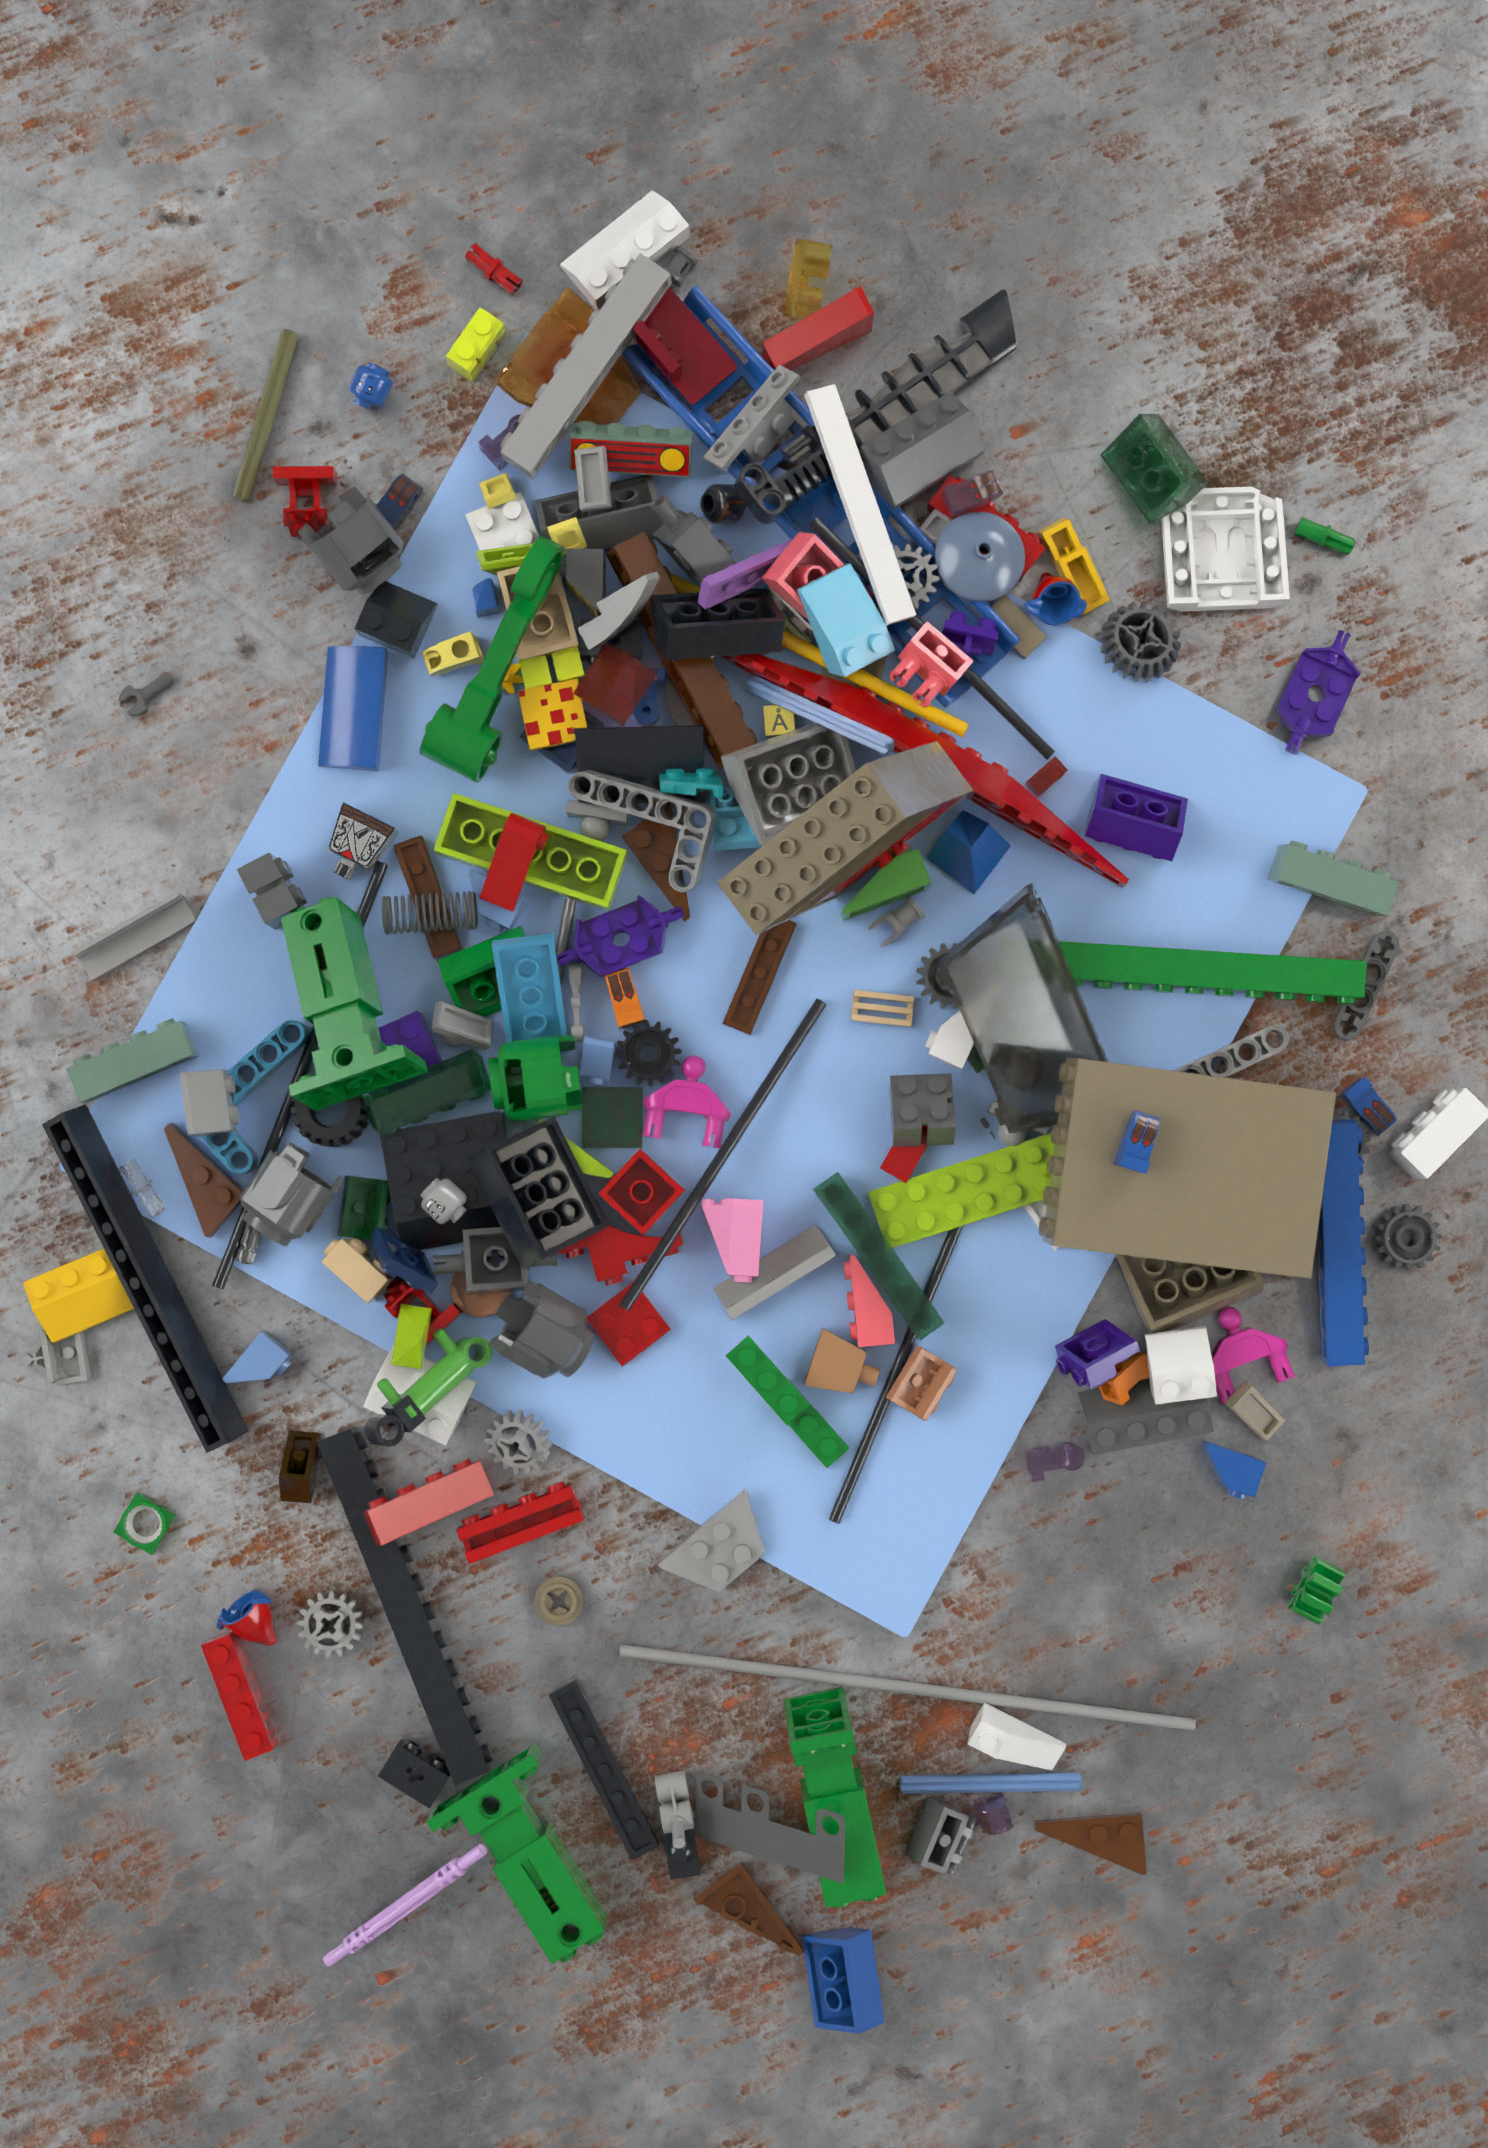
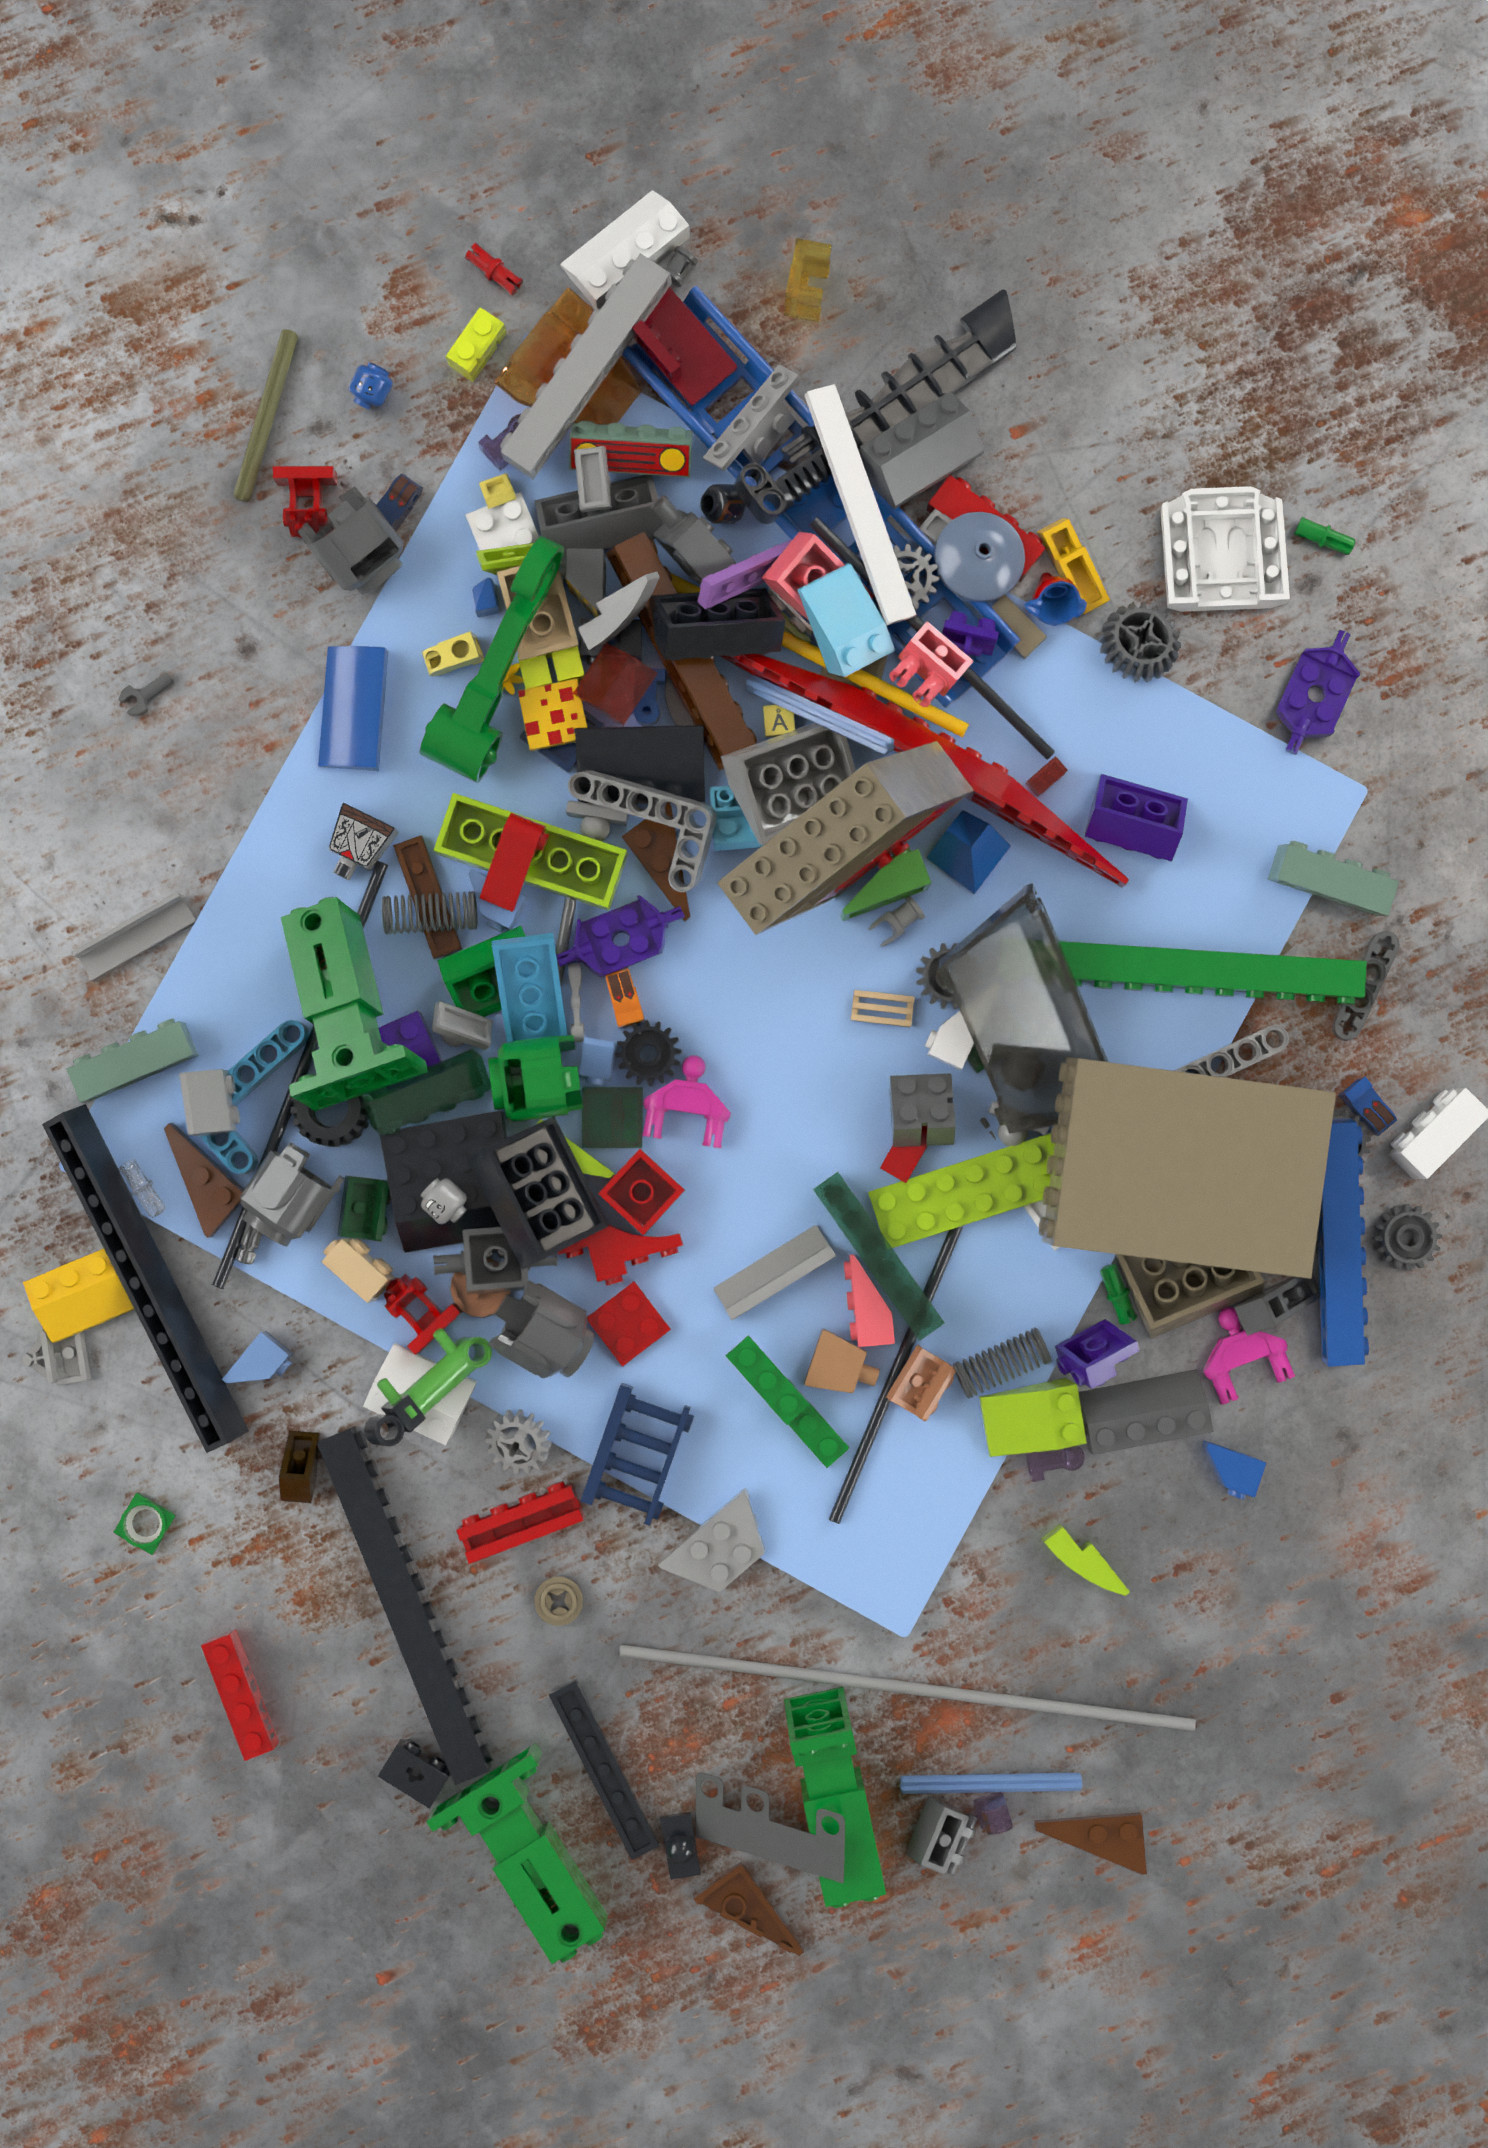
hat [217,1590,277,1646] -> none
dark grey piece [237,852,308,929] -> none
light grey gear [296,1589,365,1658] -> none
lavender axle [323,1844,487,1967] -> none
black slope [354,581,438,659] -> none
brick [363,1458,494,1546] -> none
dark blue plate [370,1227,439,1294] -> none
lime slope [391,1304,432,1370] -> none
light yellow tile [548,517,587,555] -> none
black piece [619,998,826,1311] -> none
light grey beam [655,1770,695,1848] -> none
teal wing [659,768,723,798] -> none
bright pink slope [702,1198,763,1283] -> none
reddish brown tile [722,920,797,1035] -> none
red slope [760,286,874,370] -> none
blue slope [802,1927,885,2034] -> none
clear purple leg [941,470,1003,519] -> none
white slope [968,1702,1066,1770] -> none
orange leg [1098,1352,1149,1406] -> none
clear green slope [1100,414,1209,524] -> none
blue leg [1113,1110,1160,1174] -> none
white slope [1144,1326,1217,1405] -> none
dark tan tile [1225,1381,1286,1443] -> none
green gear [1288,1555,1346,1625] -> none
none -> dark blue fence [580,1383,694,1526]
none -> dark grey piece [953,1327,1052,1399]
none -> lime slope [979,1378,1087,1457]
none -> lime slope [1041,1524,1130,1596]
none -> green axle [1100,1264,1138,1325]
none -> dark grey slope [1234,1273,1320,1336]

